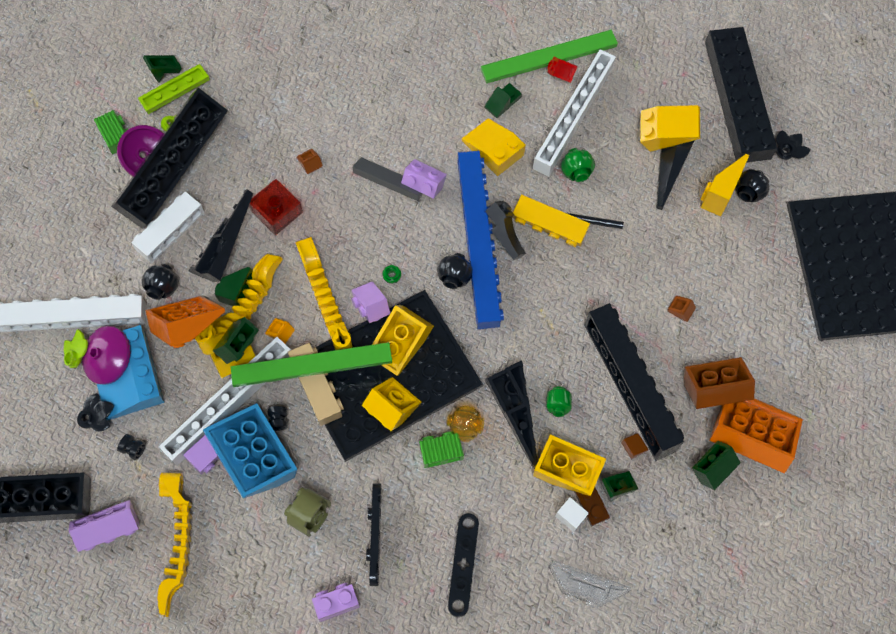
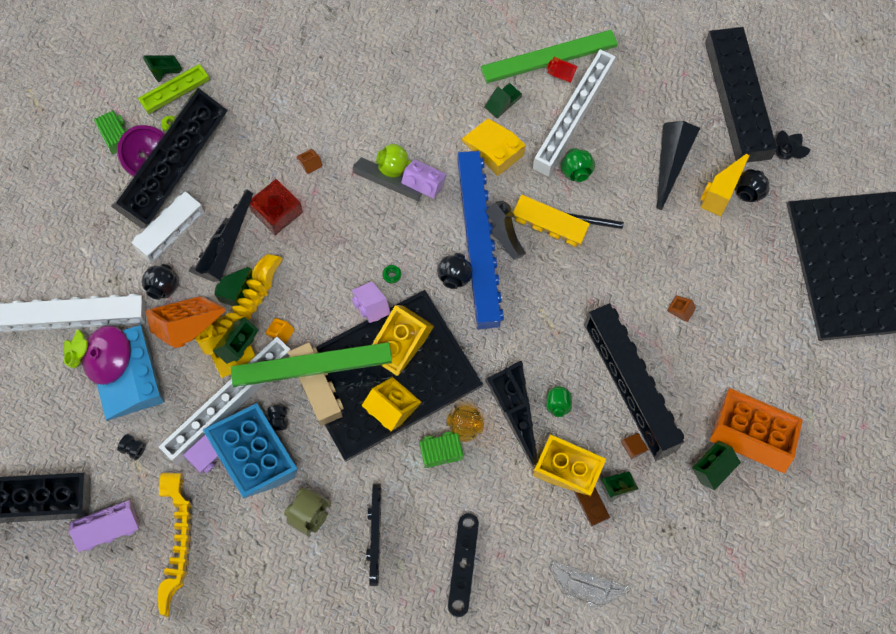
black plate [77,393,114,432] -> none
yellow piece [295,237,352,350] -> none
lavender brick [312,583,360,622] -> none
white panel [555,498,588,532] -> none
yellow slope [640,105,700,152] -> none
dark orange brick [684,357,755,409] -> none
none -> lime plant [376,144,411,177]

